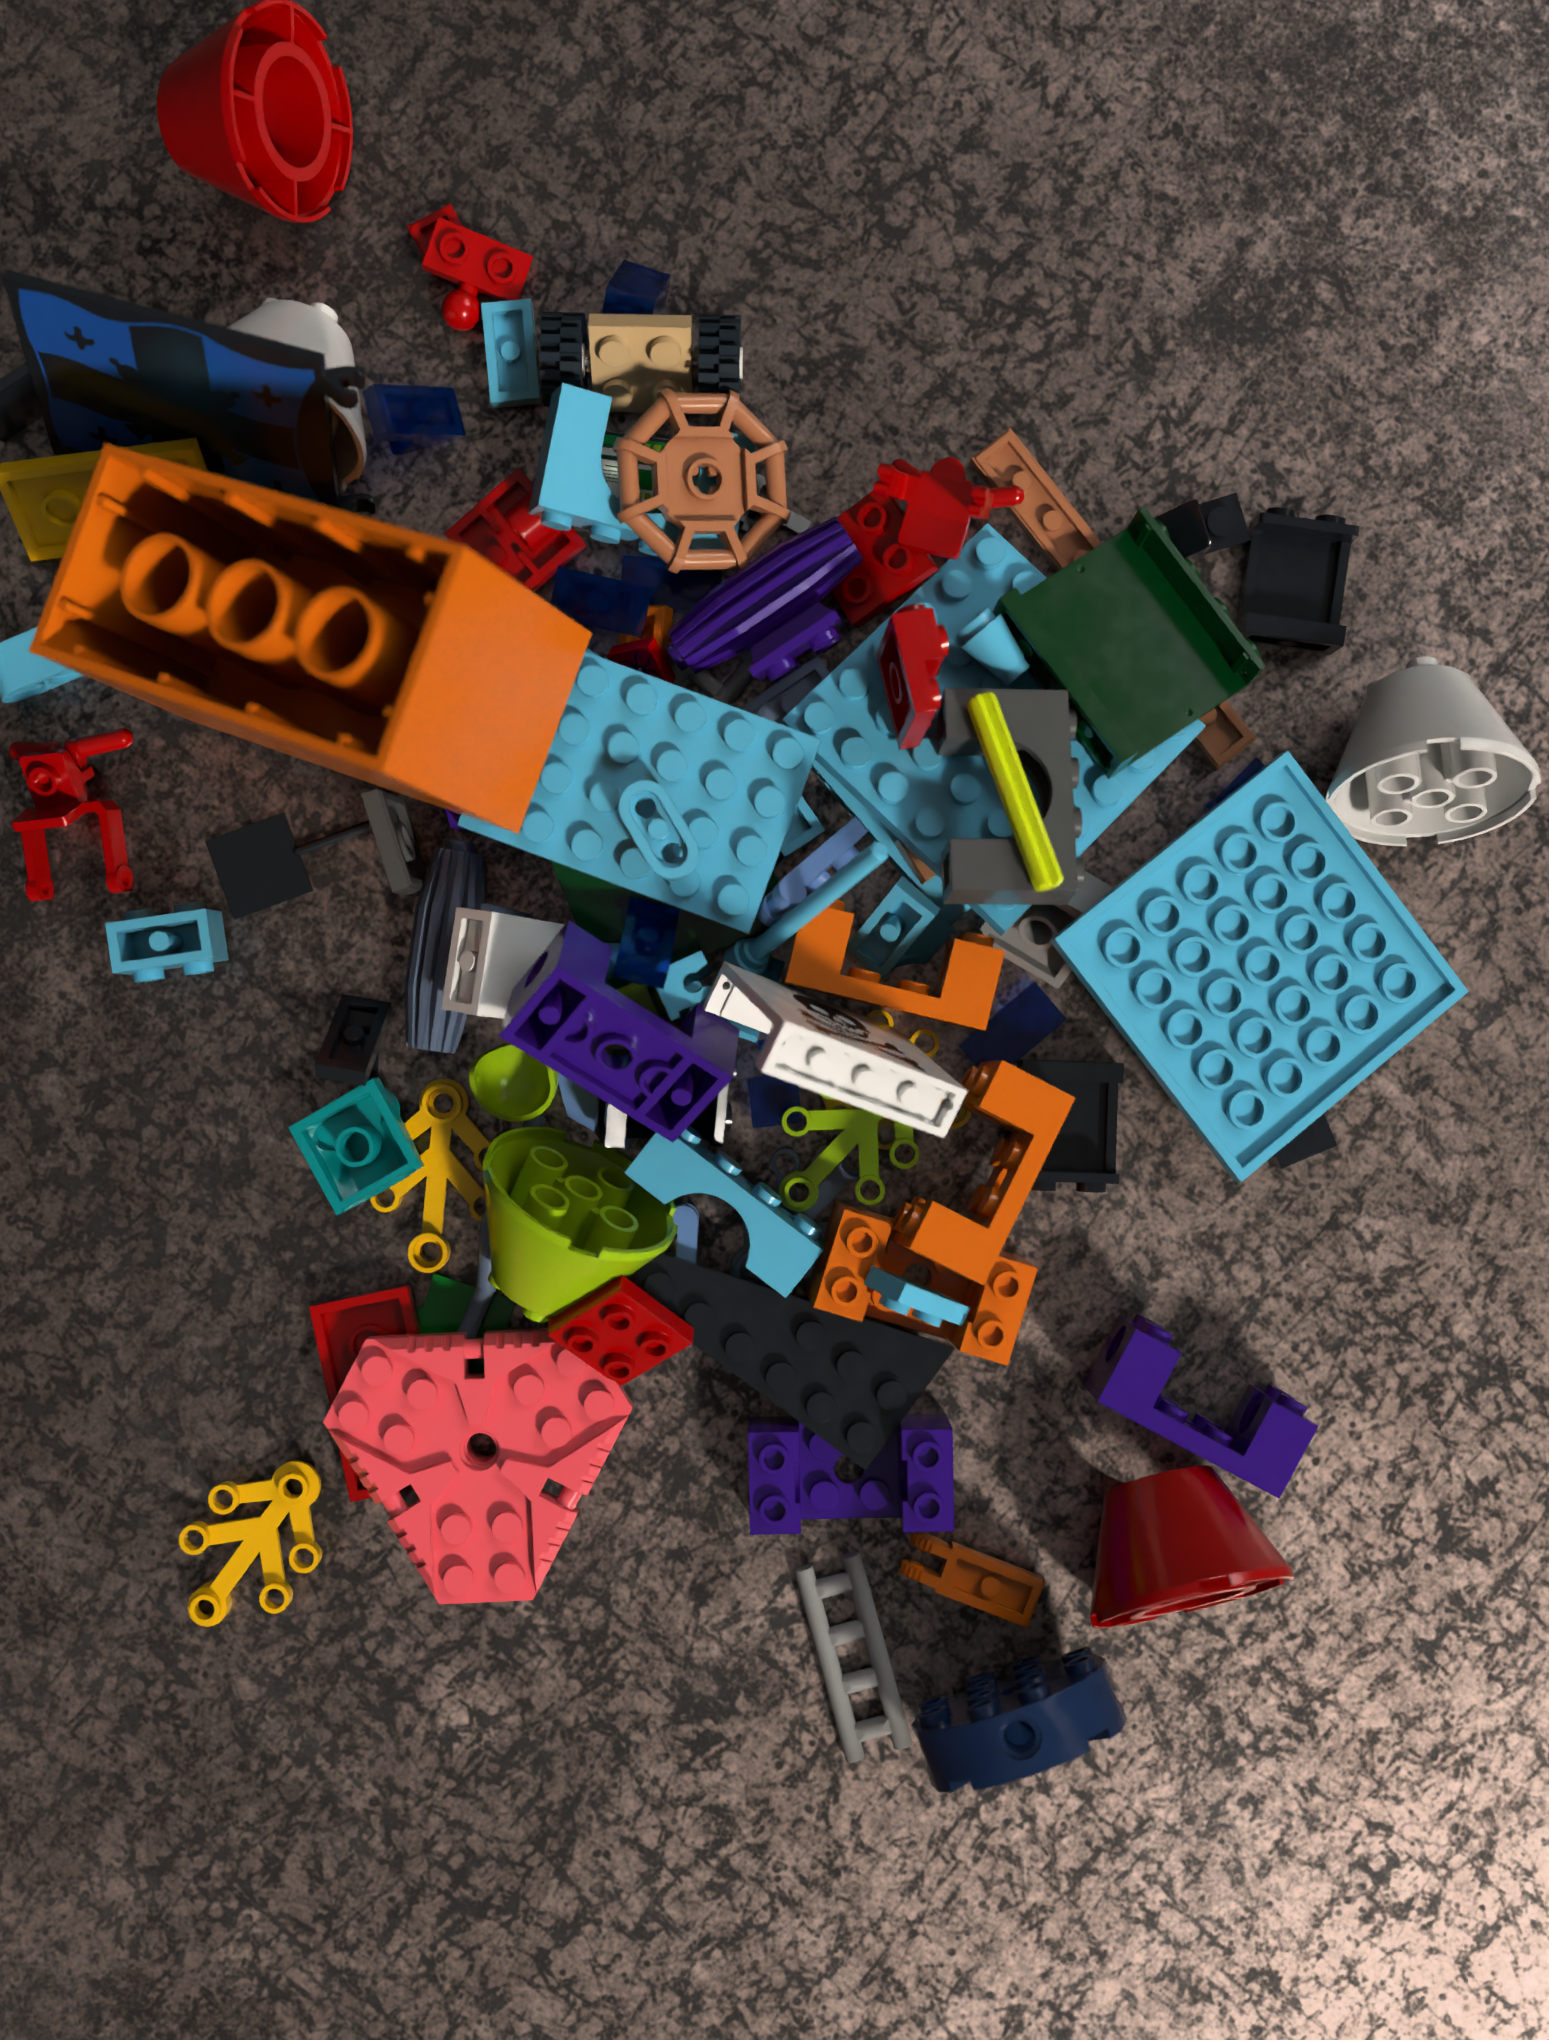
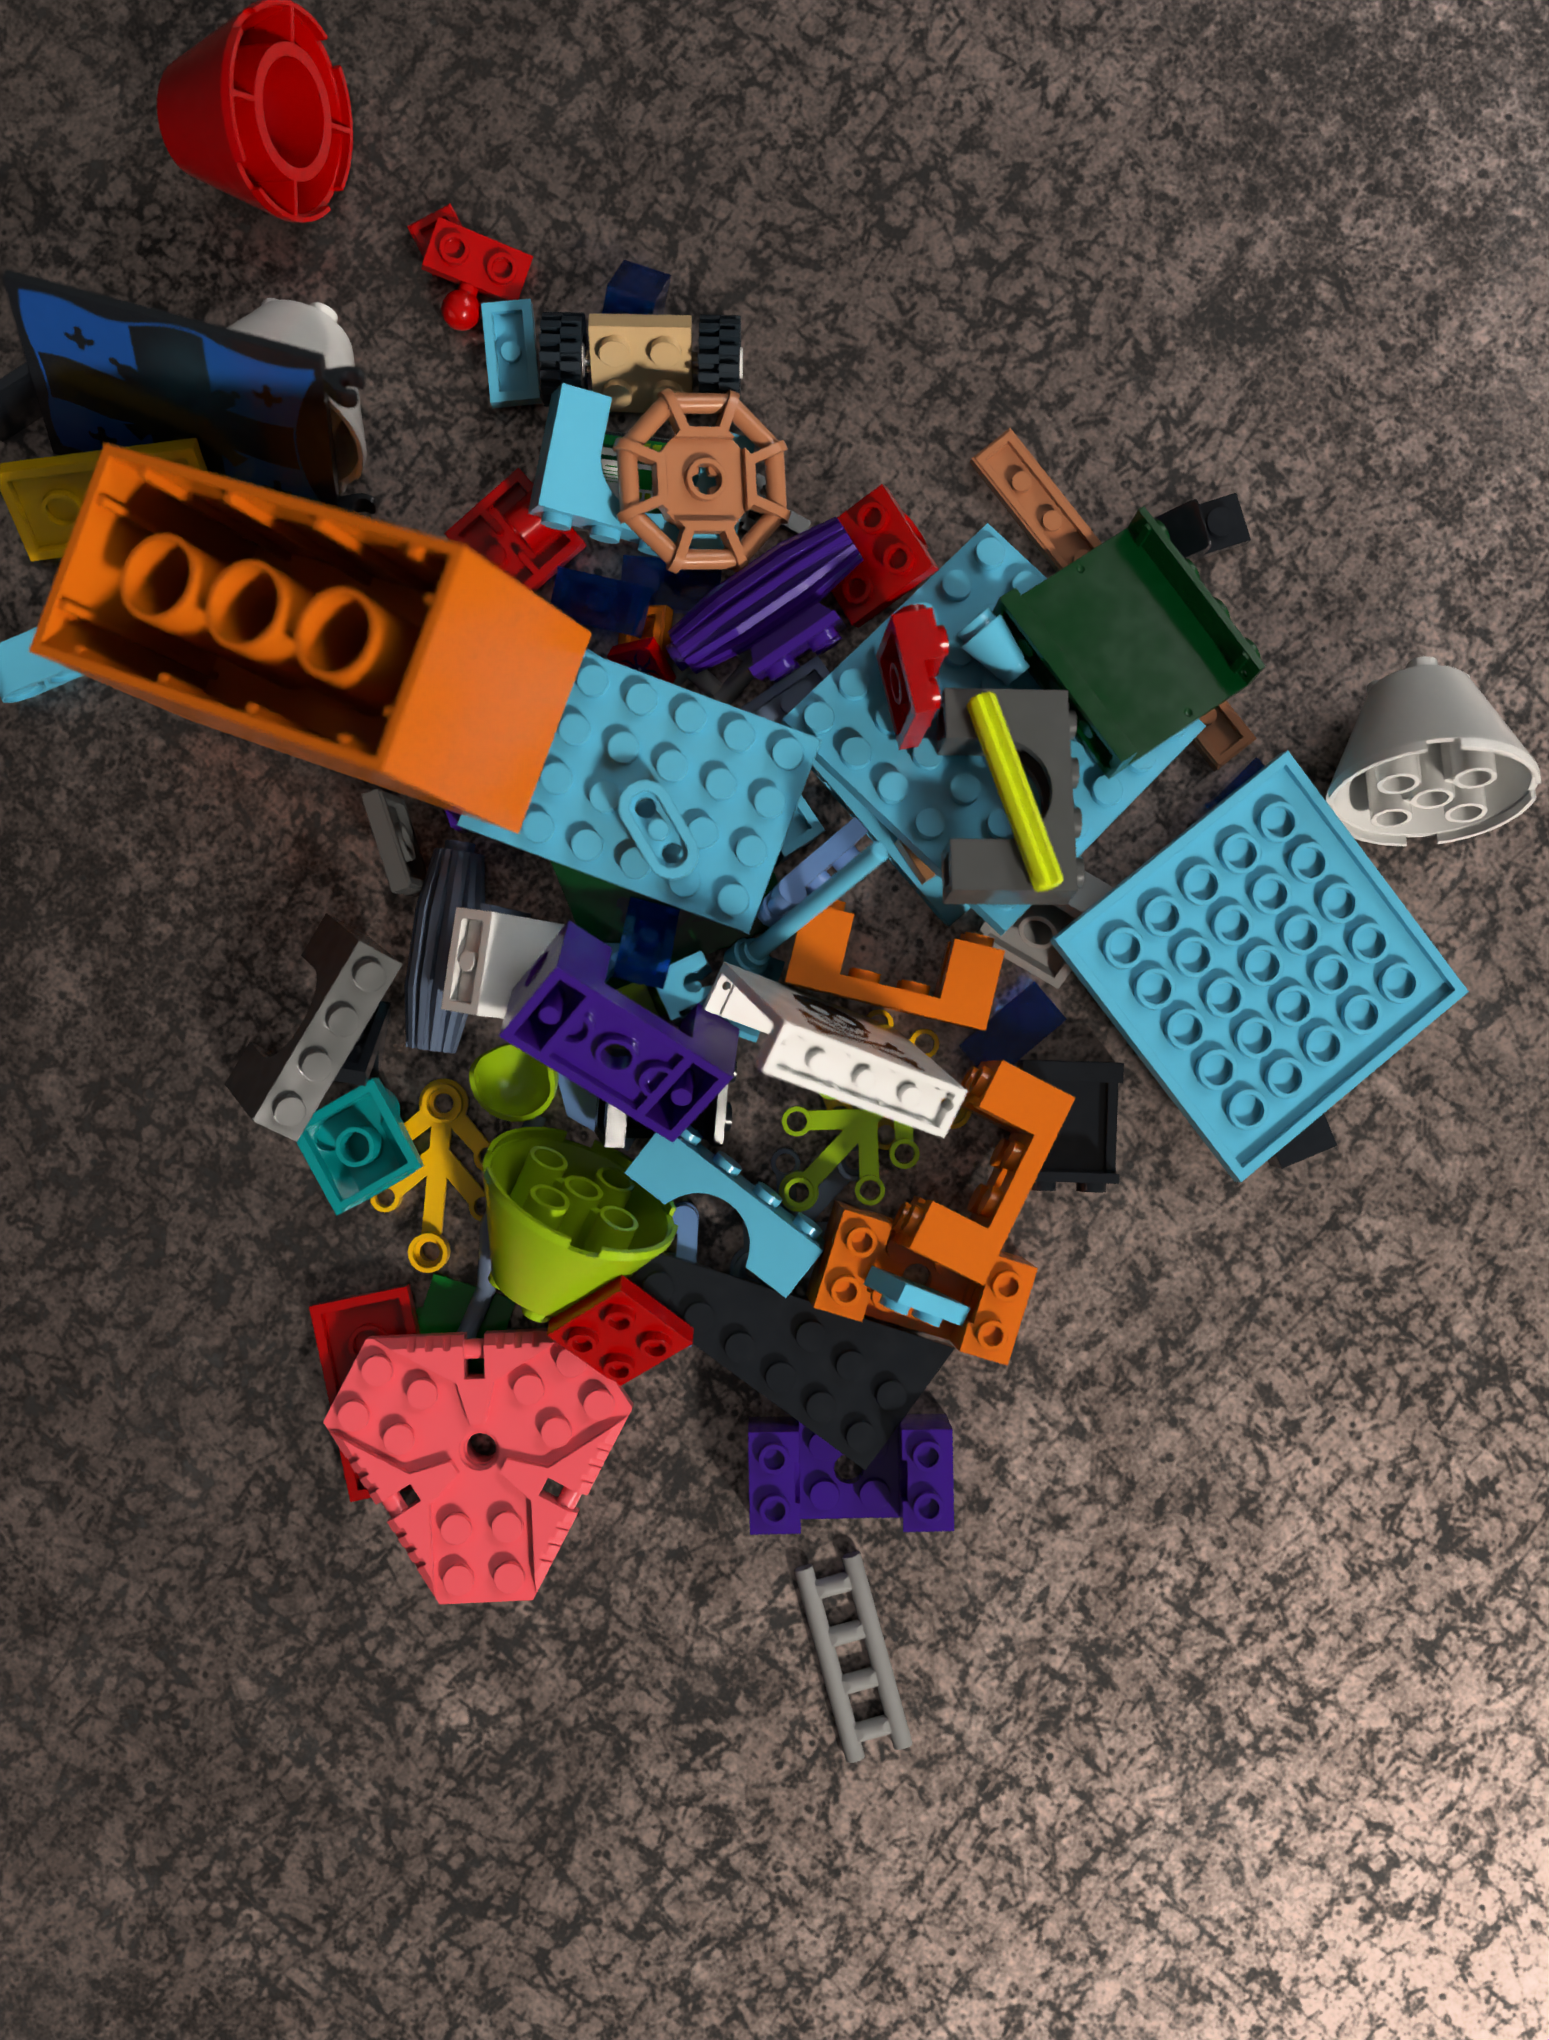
red piece [9,728,134,902] -> none
medium azure brick [105,901,229,983] -> none
yellow plant [178,1460,322,1627] -> none
black piece [205,812,372,920] -> none
clear blue slope [362,384,466,455] -> none
clear blue plate [747,1039,803,1128] -> none
medium azure slope [846,876,955,980] -> none
red piece [873,457,1025,560] -> none
orange hinge [898,1532,1045,1627] -> none
dark blue brick [911,1647,1127,1793] -> none
dark purple plate [1082,1314,1318,1499] -> none
red cone [1090,1466,1294,1629] -> none
black panel [1235,507,1360,655] -> none
none -> dark grey arch [225,913,402,1142]

